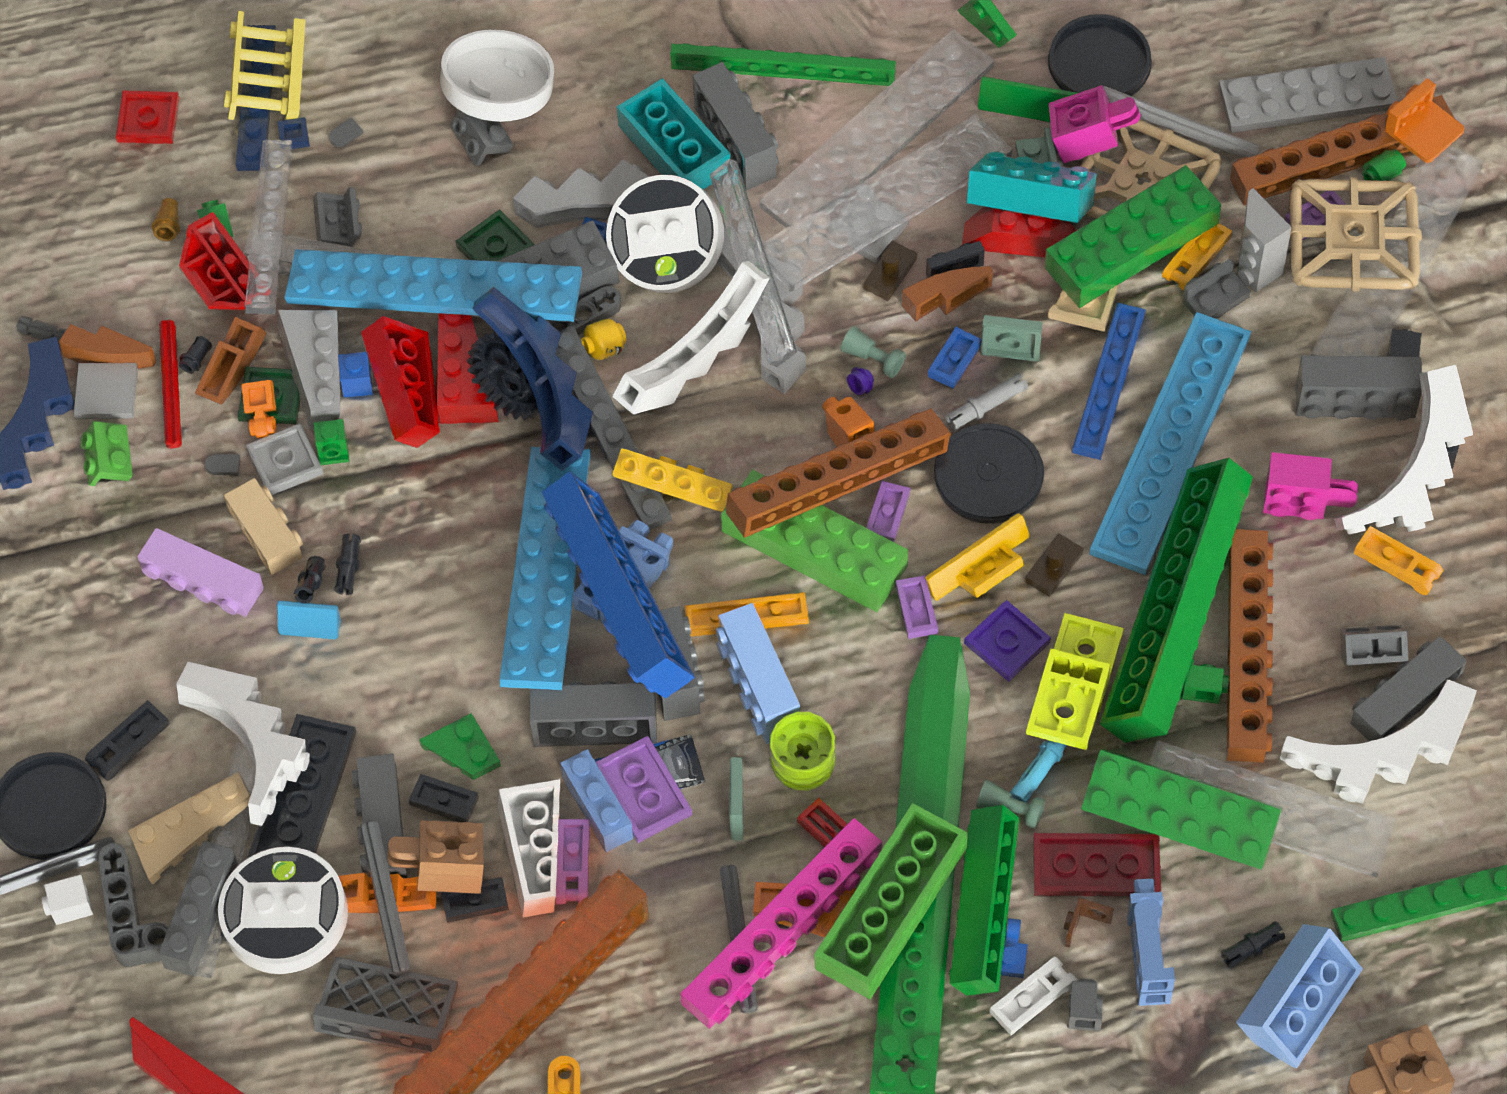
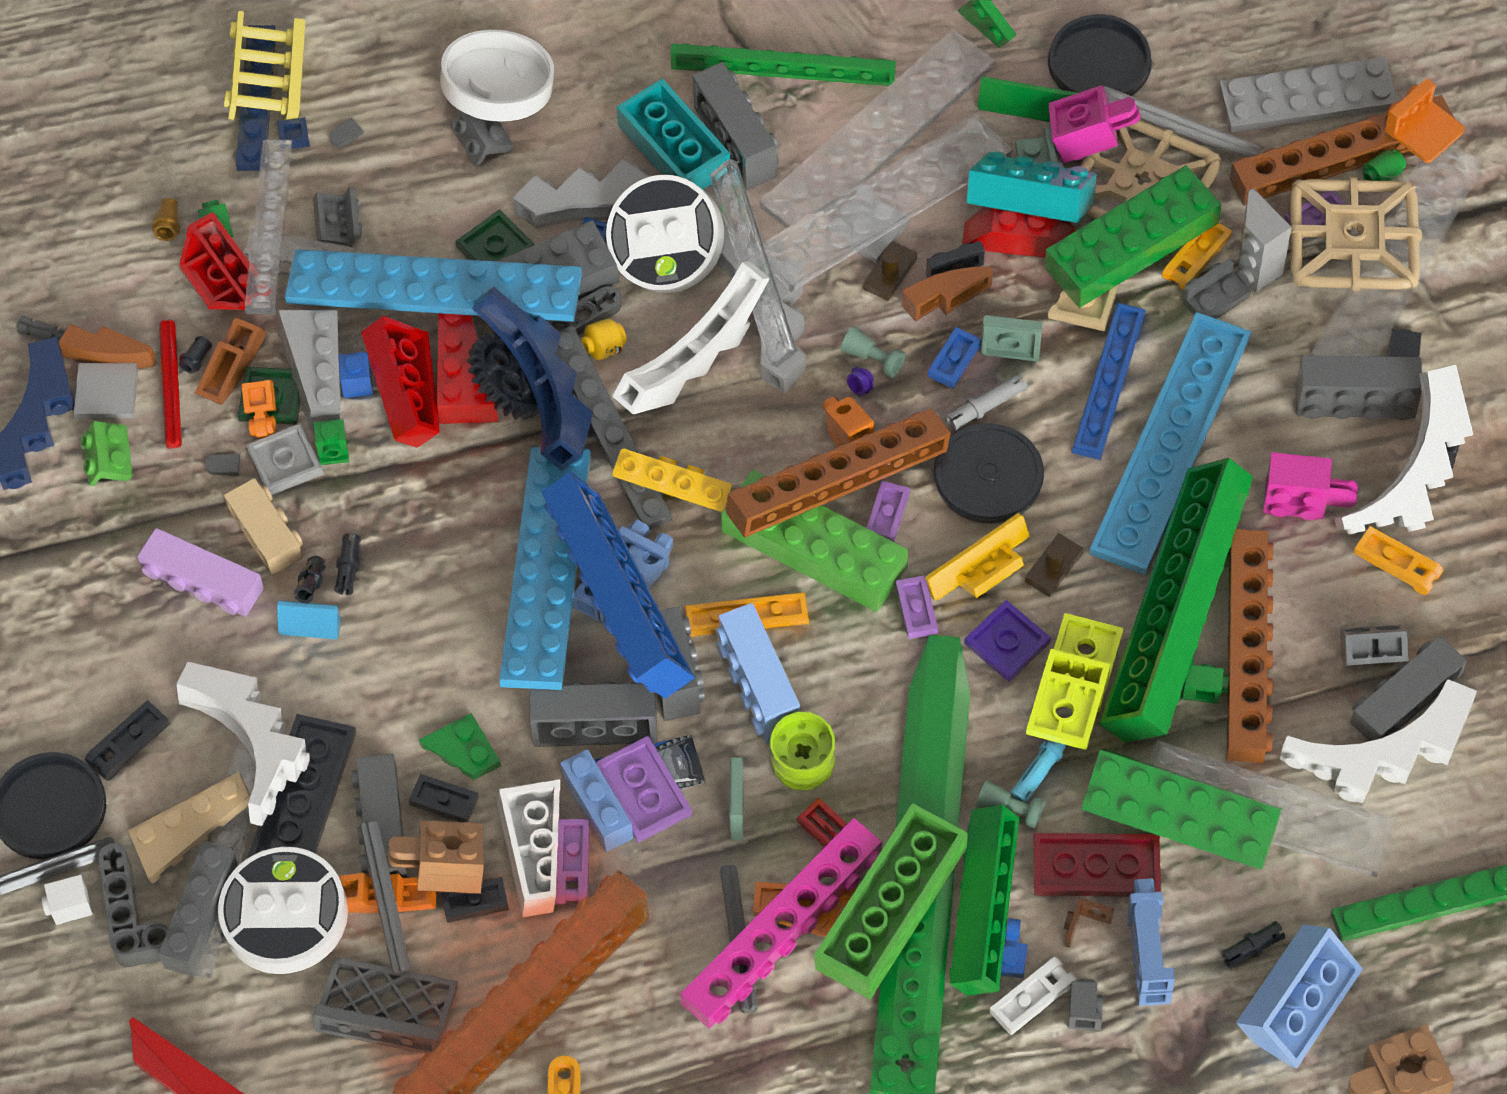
red tile [115,90,180,144] -> none

